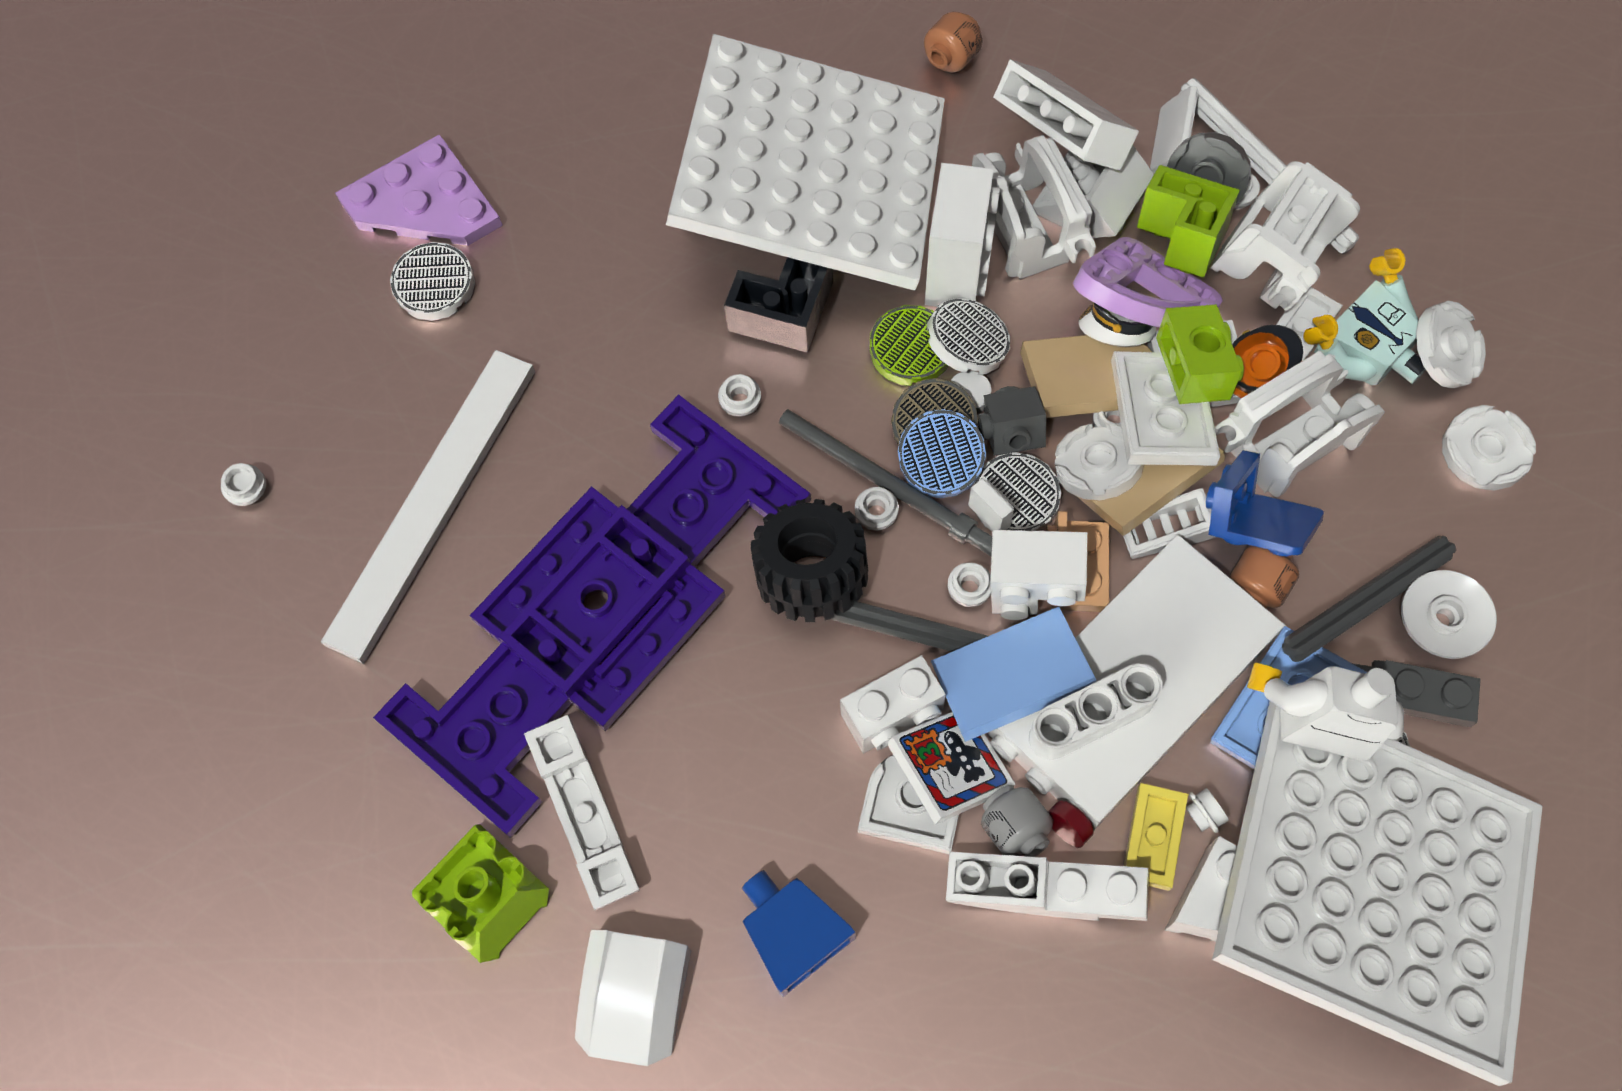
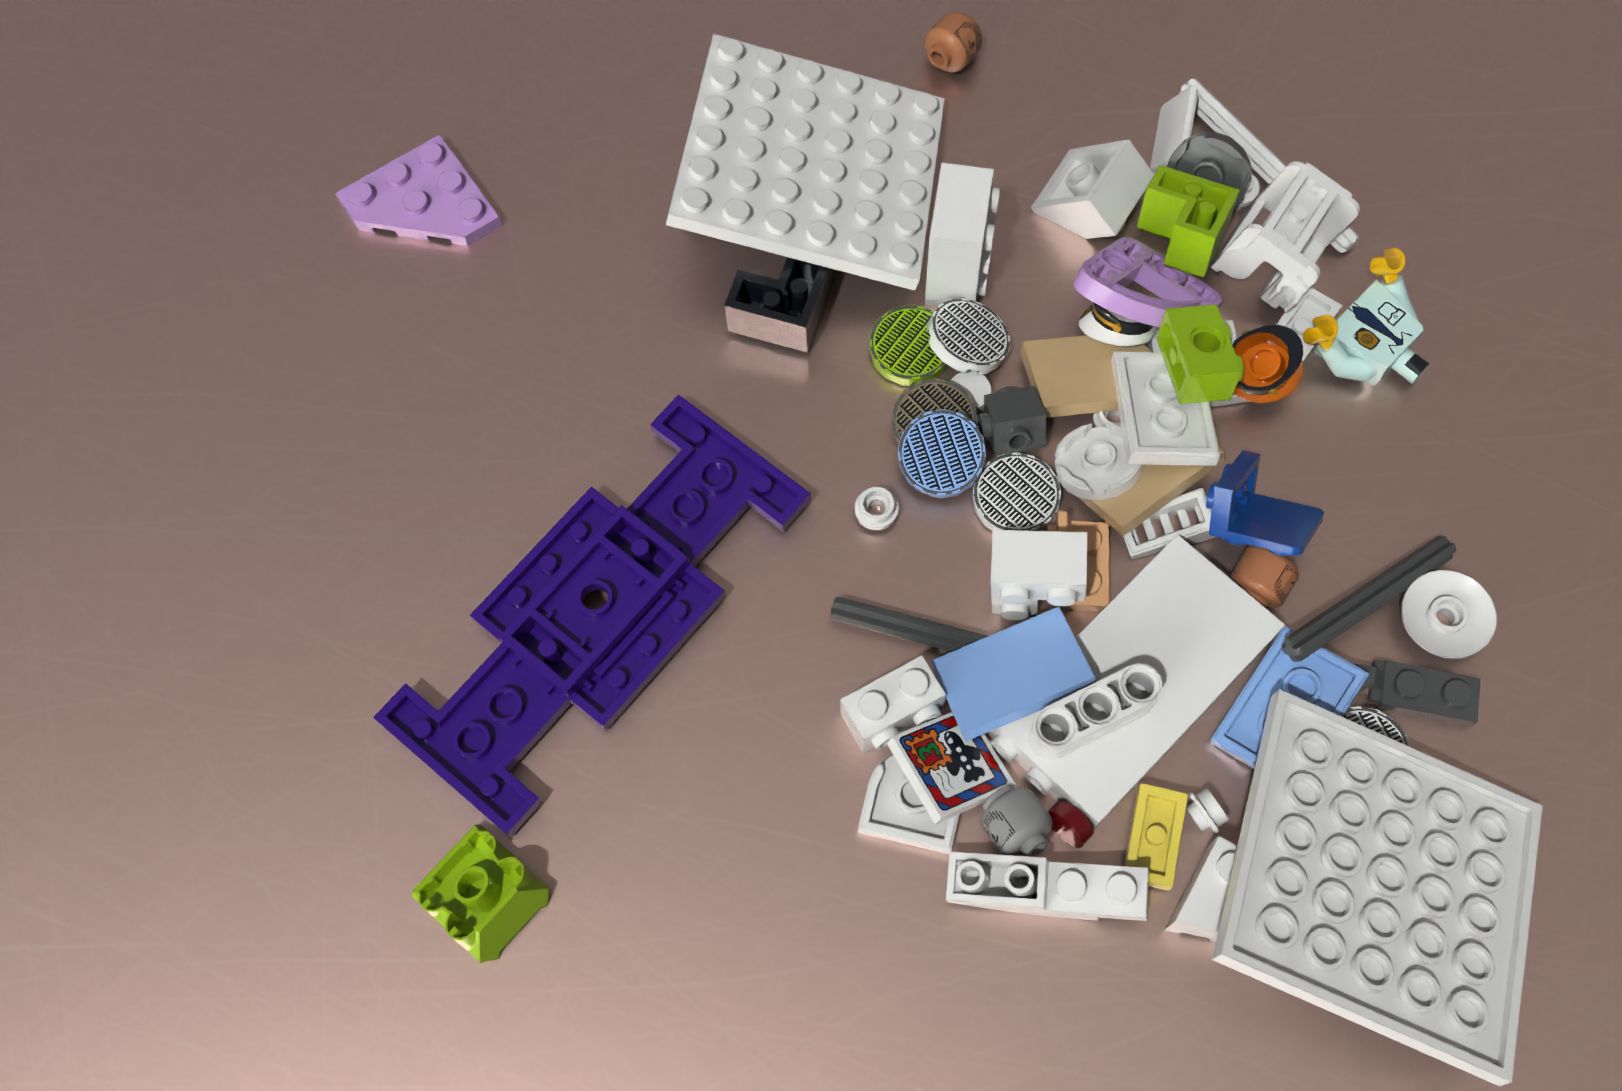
white plate [221,463,266,506] -> none
white tile [321,350,535,664] -> none
tile [390,242,475,321] -> none
white slope [524,715,640,910] -> none
white slope [575,930,691,1066] -> none
white plate [718,374,761,417] -> none
blue torso [742,870,856,997] -> none
black tyre [751,499,868,622] -> none
dark grey bar [779,409,992,557] -> none
white plate [947,563,991,607] -> none
white tile [968,478,1014,530] -> none
white animal [972,135,1096,279] -> none
white brick [993,59,1139,170] -> none
white animal [1215,351,1385,497] -> none
white torso [1247,663,1404,761] -> none
white tile [1416,301,1486,389] -> none
white tile [1442,405,1536,491] -> none

